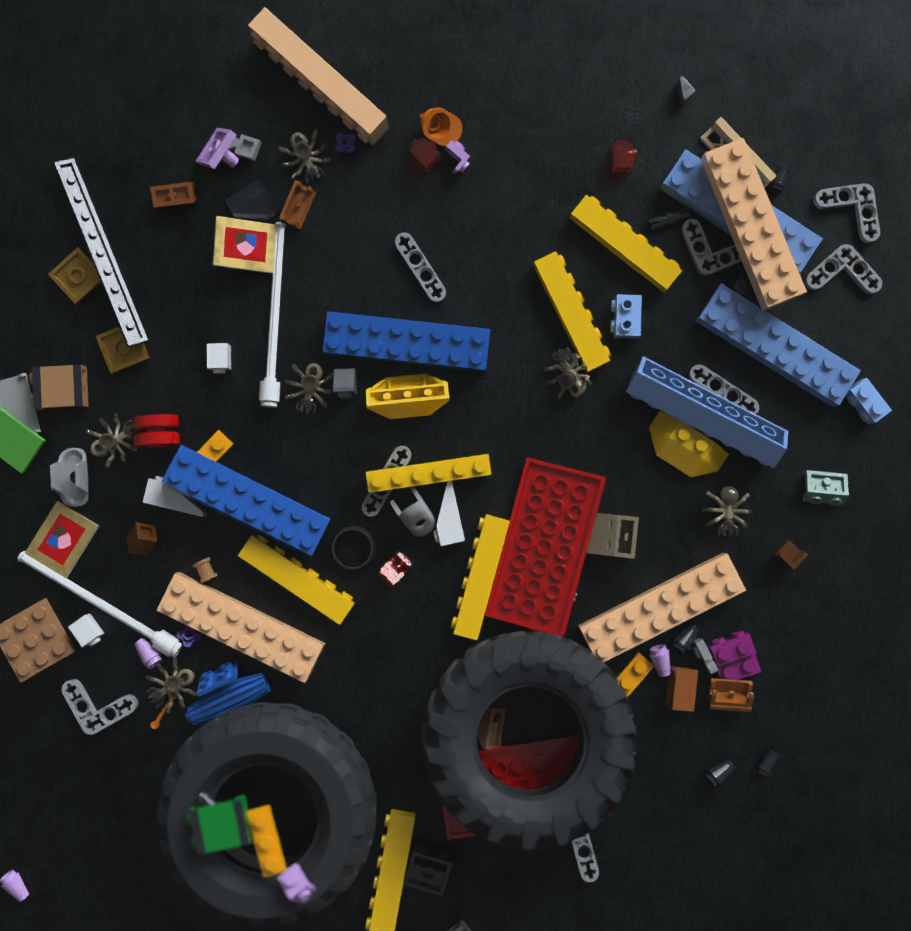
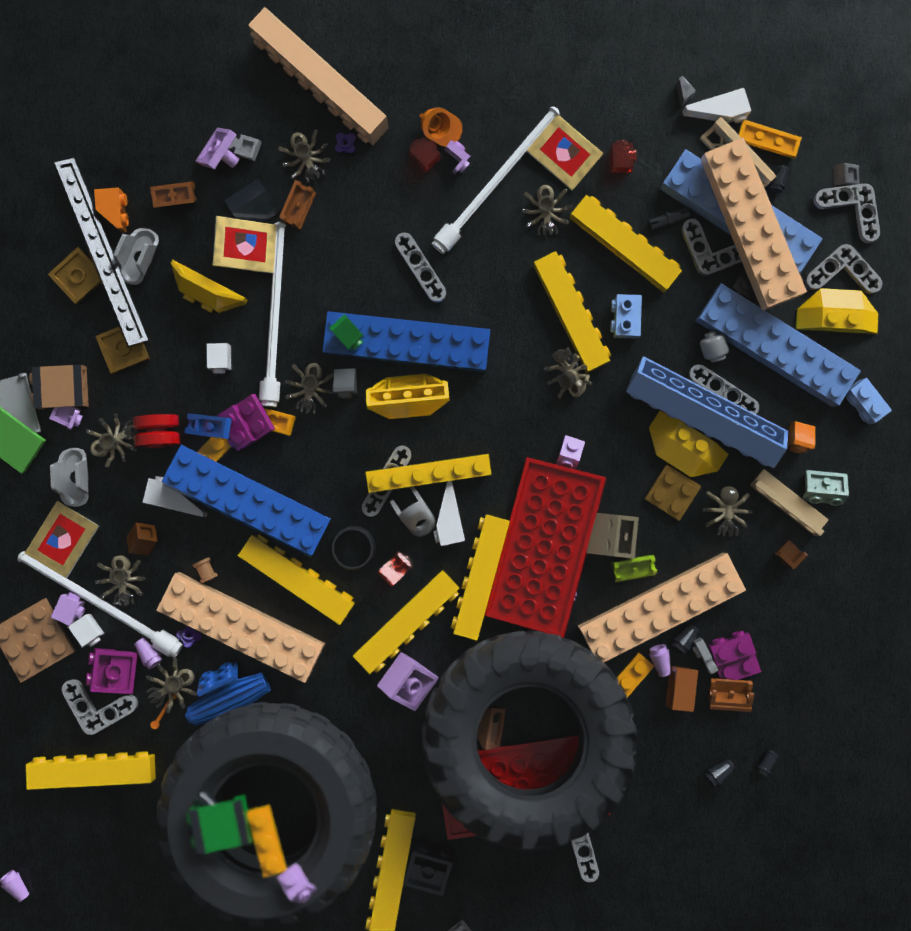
none -> yellow brick [26,751,156,789]
none -> lavender bracket [49,406,83,430]
none -> lavender brick [51,592,85,626]
none -> magenta plate [86,648,137,694]
none -> orange slope [94,188,129,233]
none -> animal [95,555,145,606]
none -> light grey piece [113,228,159,285]
none -> yellow wedge [171,260,248,313]
none -> blue plate [184,413,232,439]
none -> magenta plate [217,394,275,451]
none -> light orange plate [264,408,296,436]
none -> green slope [329,314,365,352]
none -> yellow brick [353,570,459,674]
none -> lavender slope [377,652,439,711]
none -> flag [432,107,603,254]
none -> animal [522,185,572,236]
none -> lavender bracket [556,435,585,470]
none -> lime hinge [611,555,657,582]
none -> pearl gold plate [644,464,701,521]
none -> white slope [683,88,751,123]
none -> light grey head [700,331,729,362]
none -> light orange plate [738,120,802,159]
none -> tan fence [750,469,828,536]
none -> orange slope [787,421,815,454]
none -> yellow wedge [795,289,878,334]
none -> flat silver slope [833,163,859,186]

